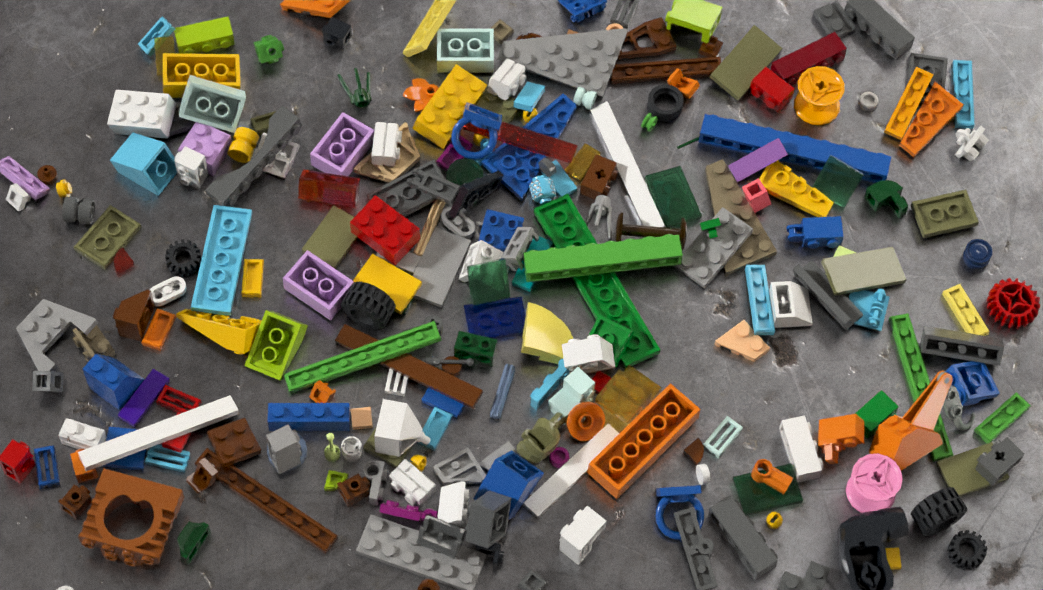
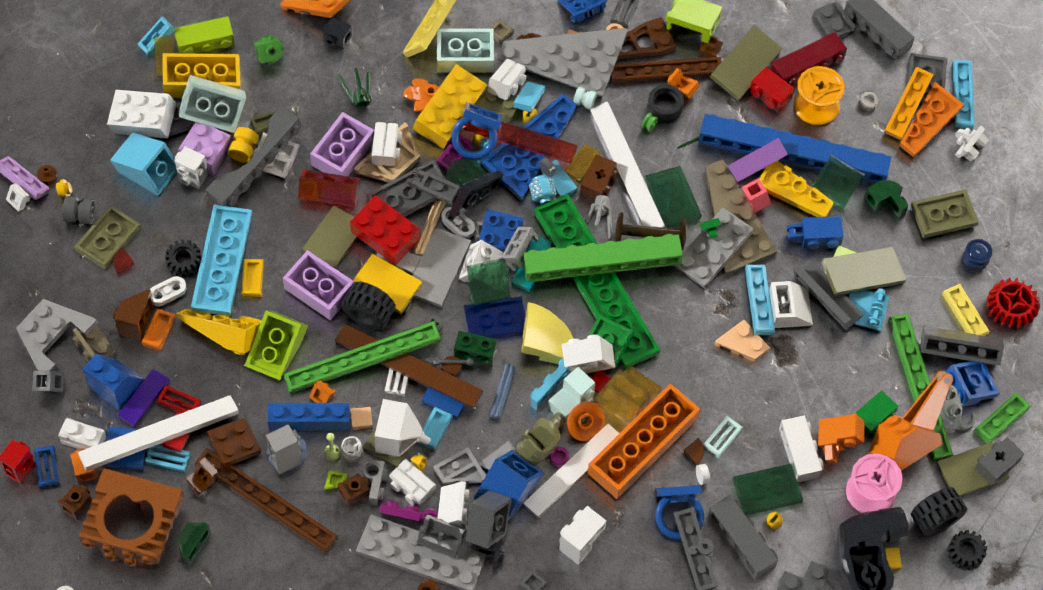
orange piece [751,459,793,494] -> none

